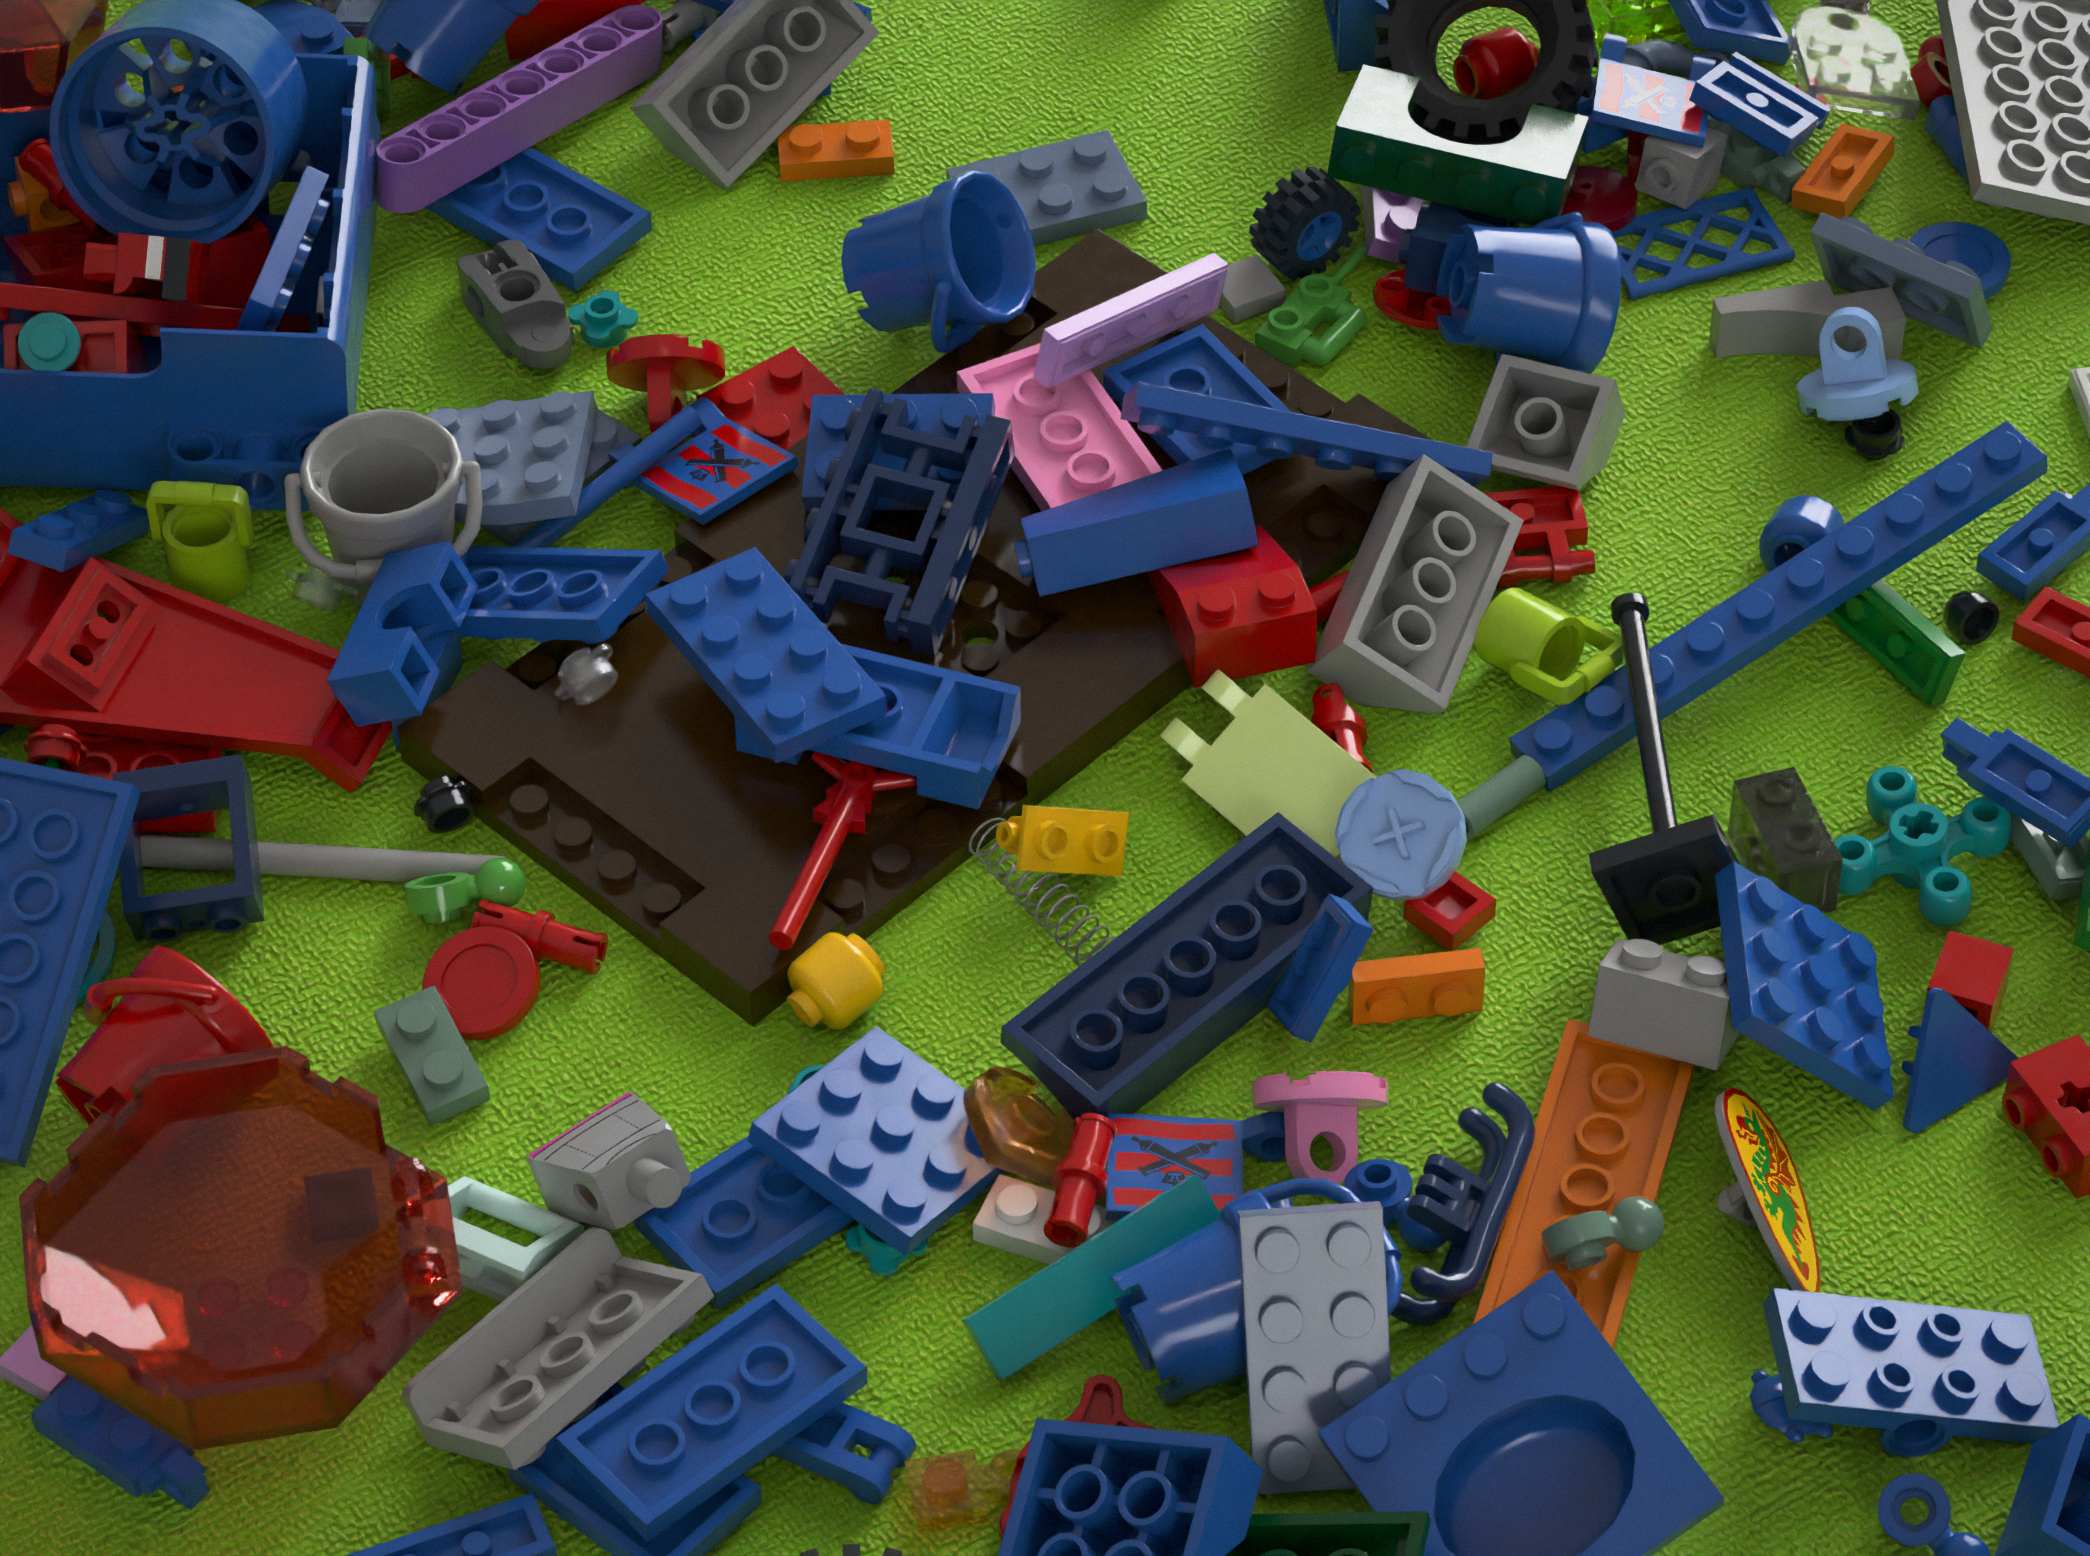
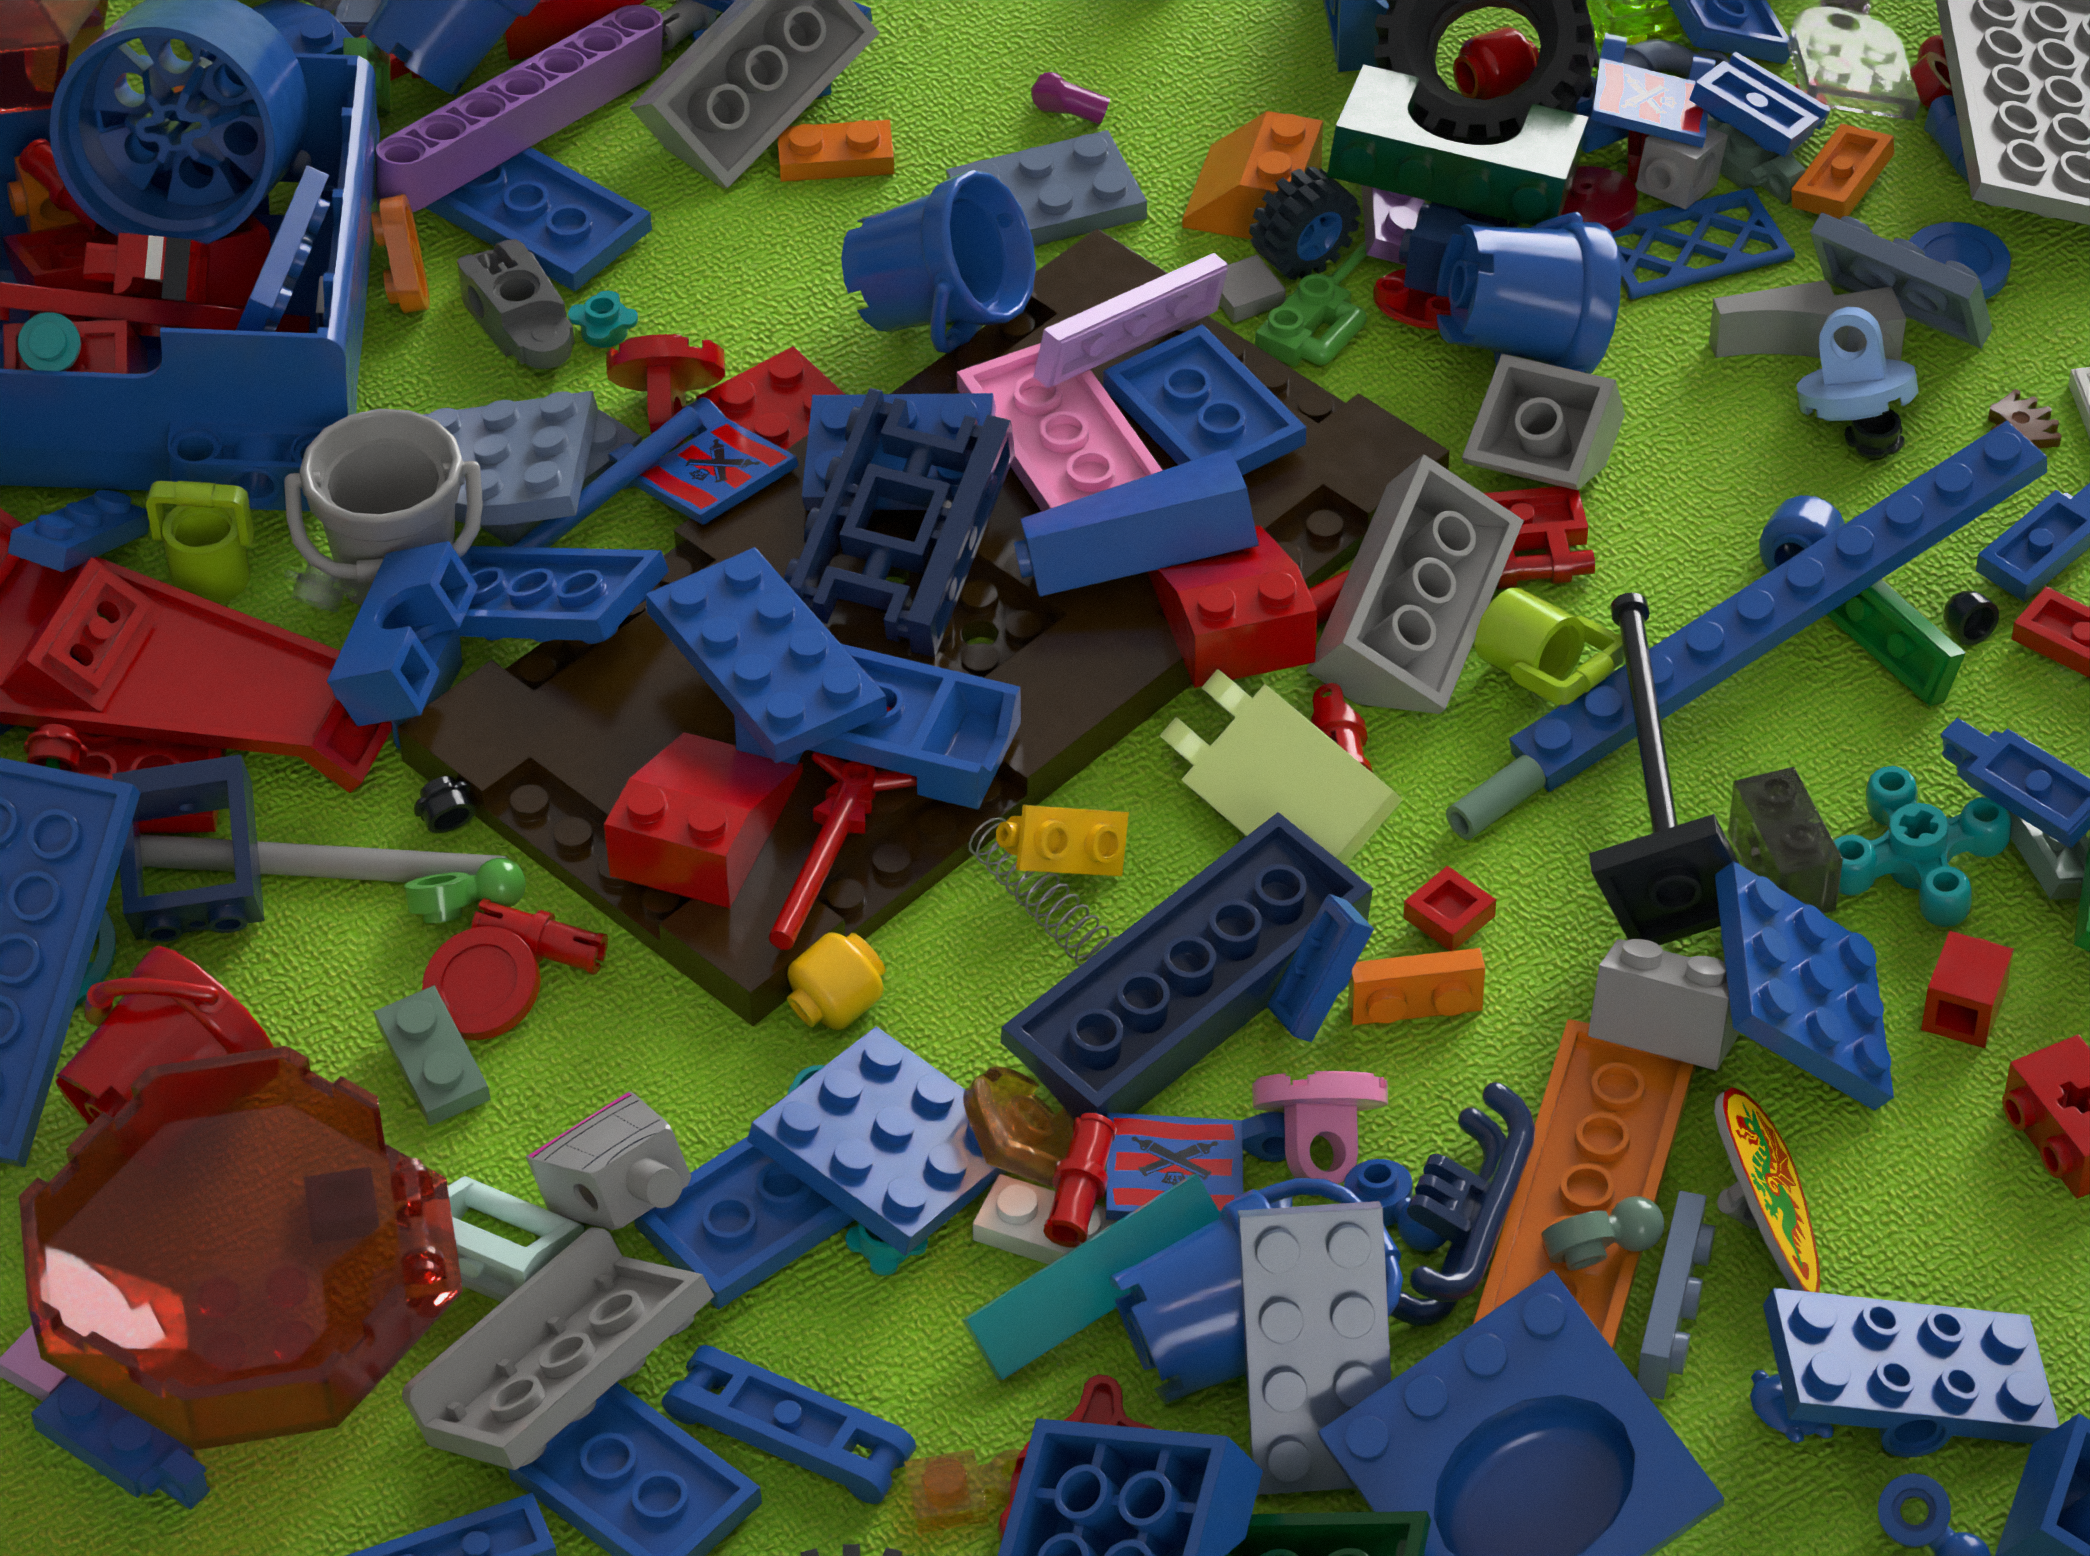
clear plate [556,644,618,705] -> none
blue plate [556,1283,868,1542] -> none
blue plate [1120,381,1493,487] -> none
light blue tile [1335,769,1467,901] -> none
blue piece [1902,987,2019,1133] -> none
none -> orange plate [371,194,430,314]
none -> red slope [604,732,803,908]
none -> magenta arm [1031,72,1110,125]
none -> orange slope [1182,111,1323,239]
none -> sand blue plate [1637,1190,1716,1400]
none -> reddish brown piece [1988,389,2062,449]

